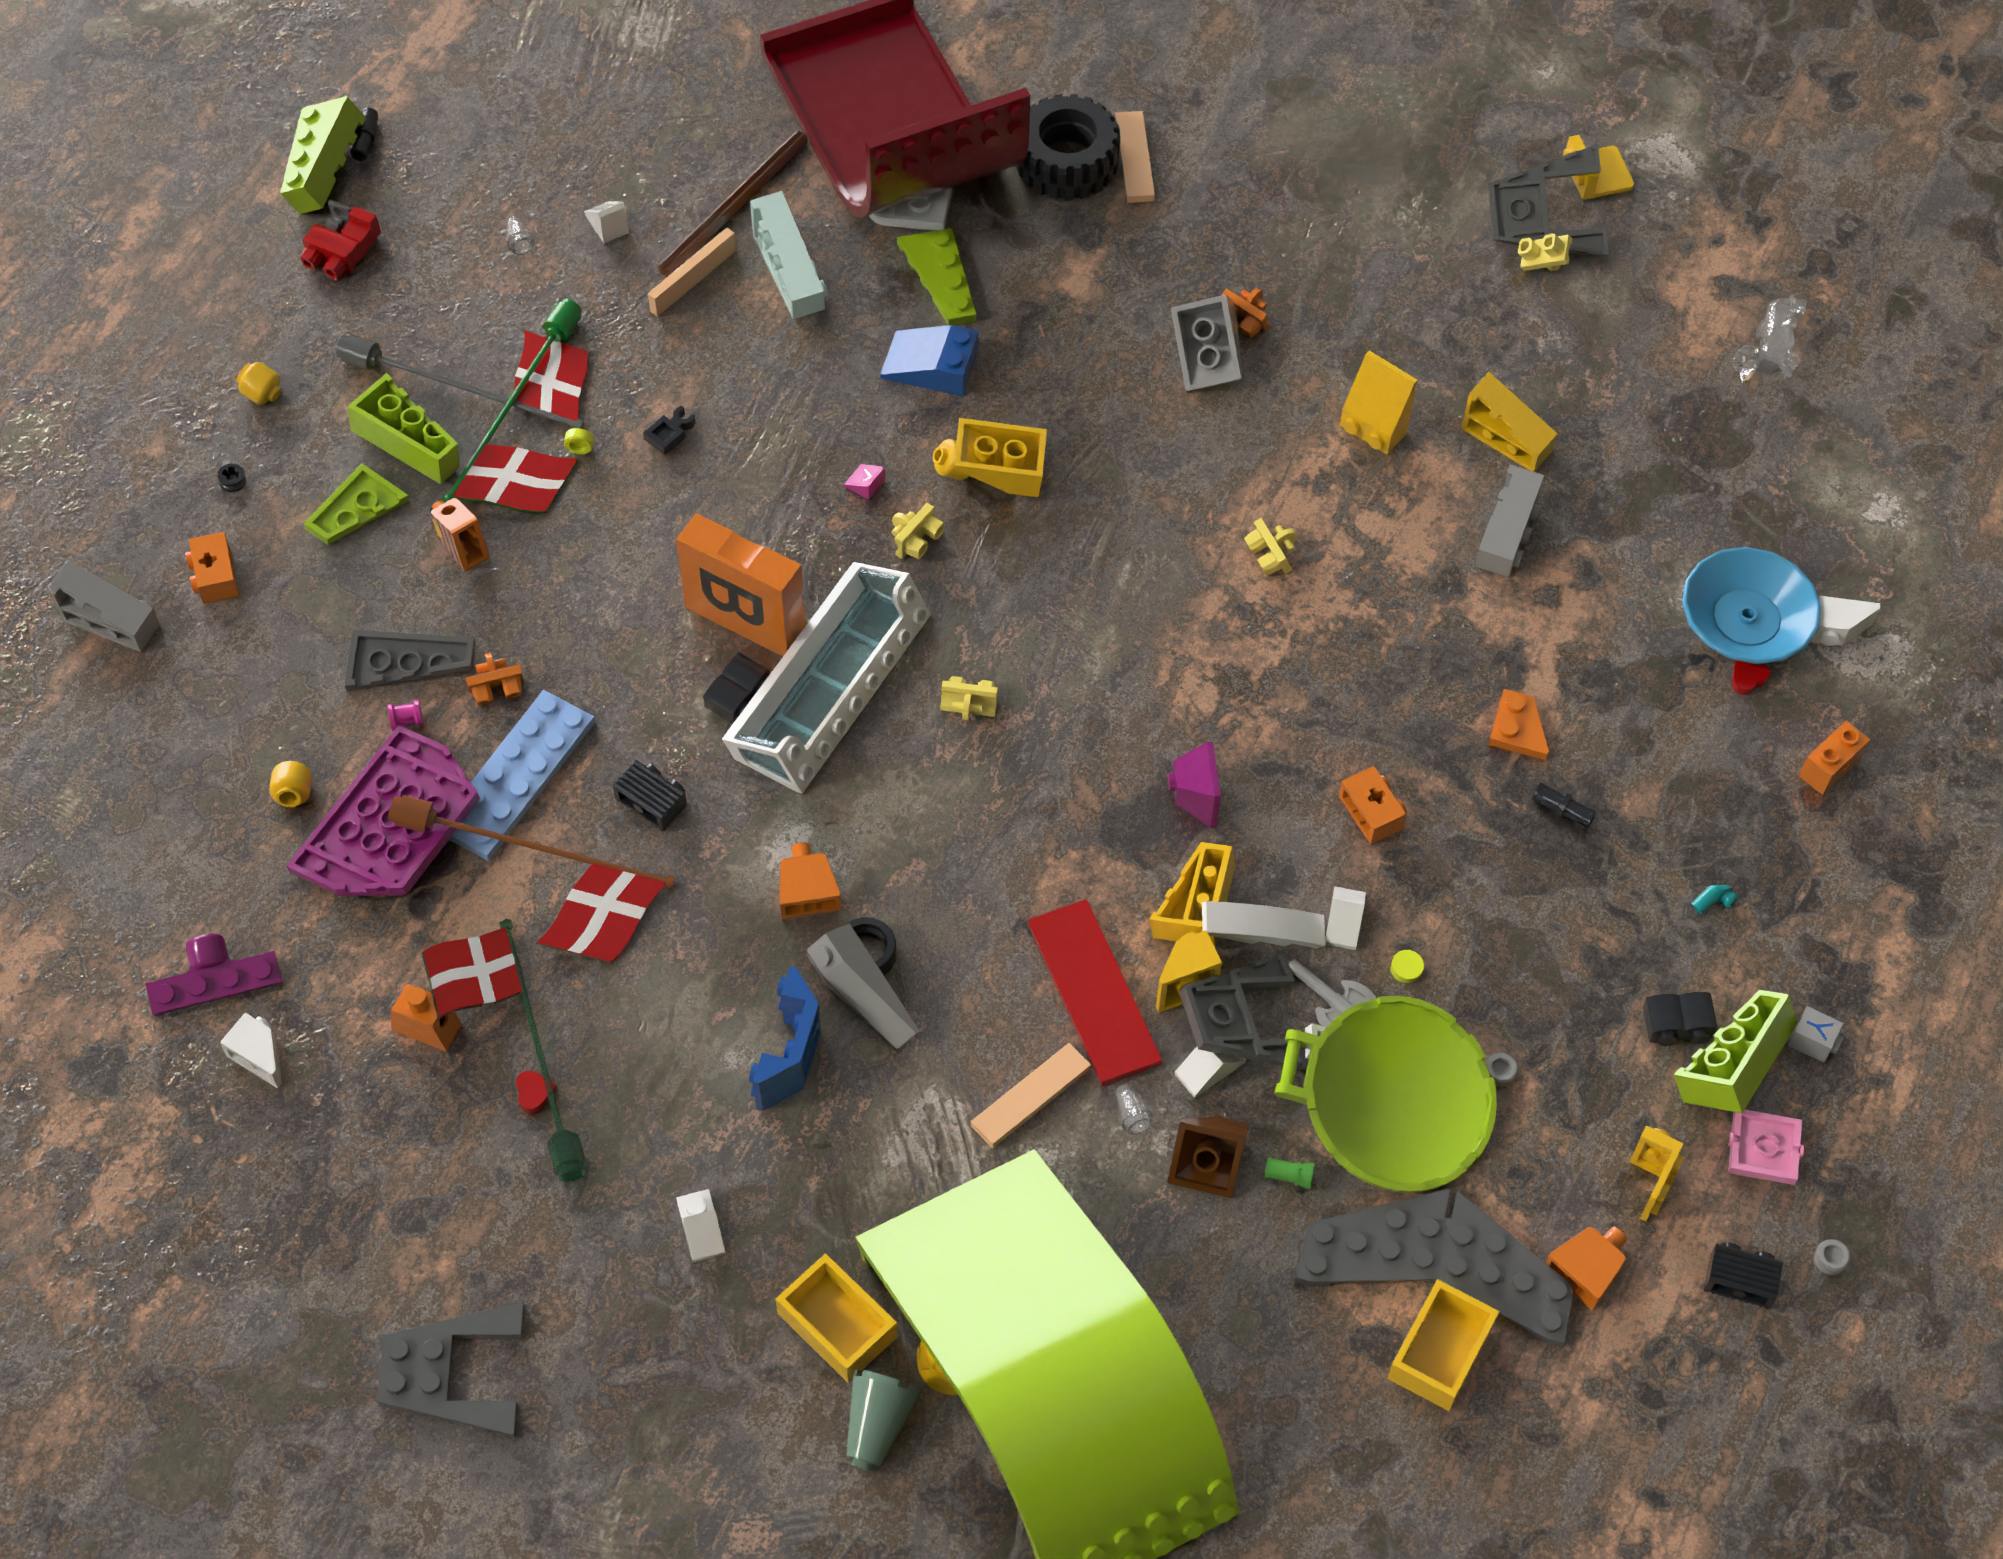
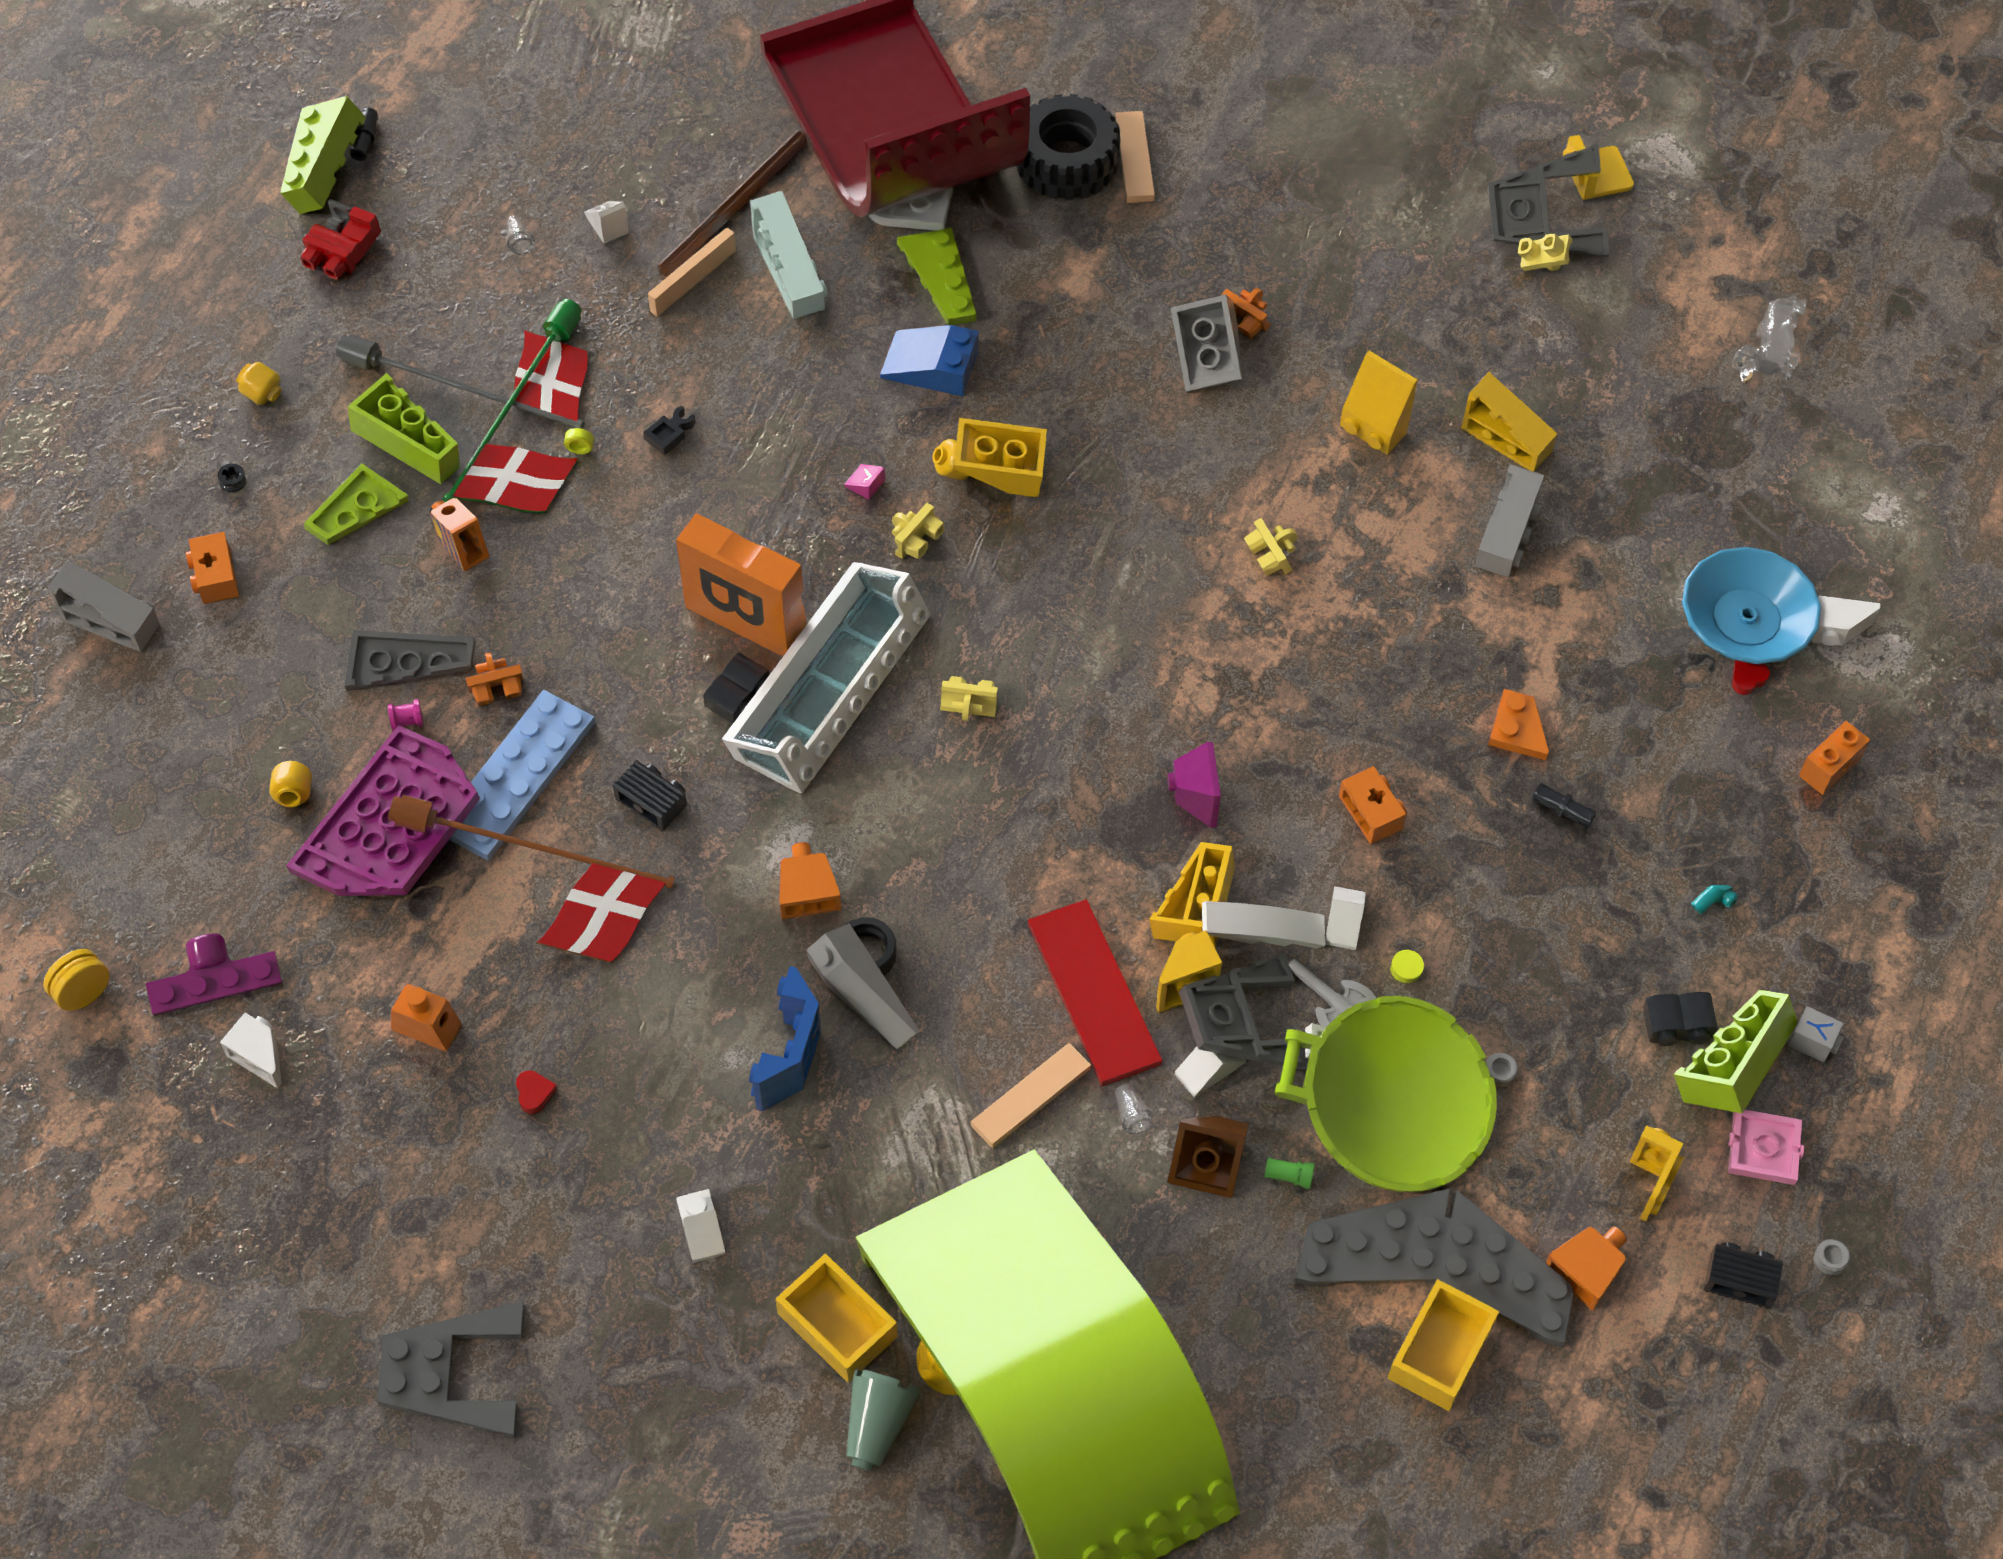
flag [422,919,587,1182] -> none
none -> yellow head [43,949,110,1011]

